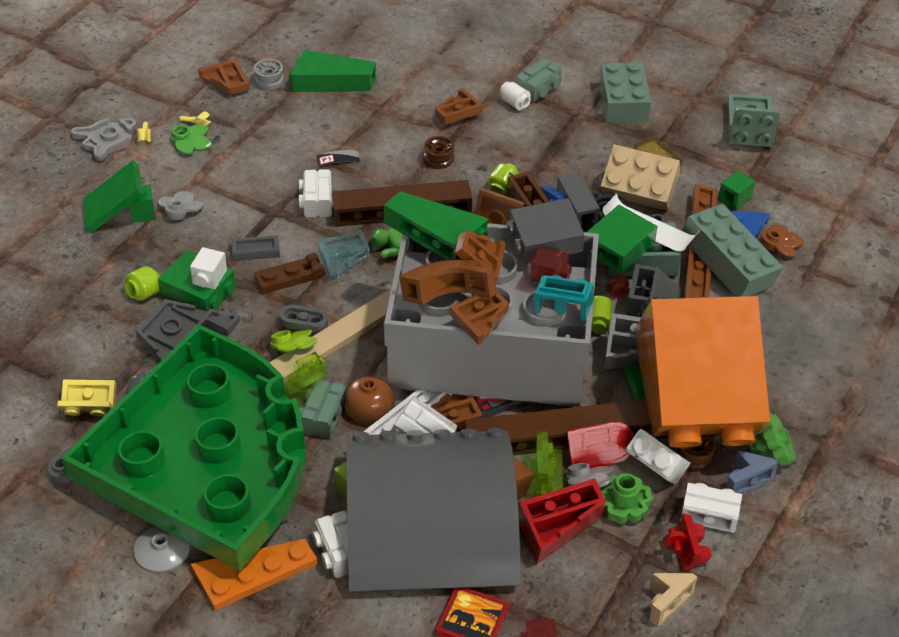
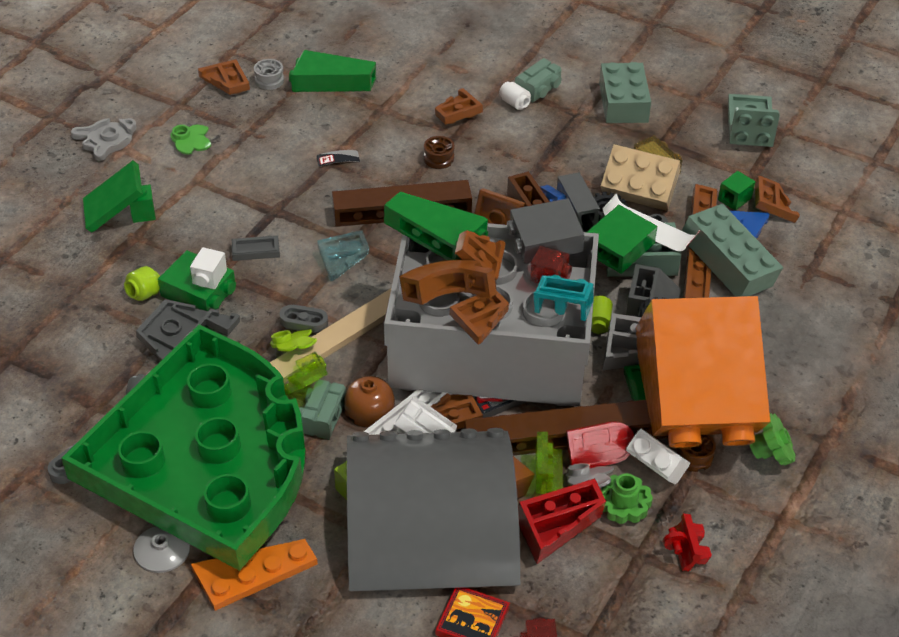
light yellow bracket [57,380,117,416] -> none
light yellow hand [137,122,151,142] -> none
light grey plate [159,191,204,220] -> none
light yellow hand [180,112,211,126] -> none
reddish brown plate [254,253,326,294] -> none
white brick [299,169,332,217] -> none
white brick [312,510,349,578] -> none
bright green animal [371,228,403,259] -> none
lime head [488,163,519,196] -> none
clear red plate [605,276,629,297] -> none
tan slope [649,573,697,627] -> none
white brick [680,483,742,533] -> none
sand blue slope [725,451,778,494] -> none
dark orange plate [760,225,804,258] -> none
none -> dark orange wing [755,175,800,223]

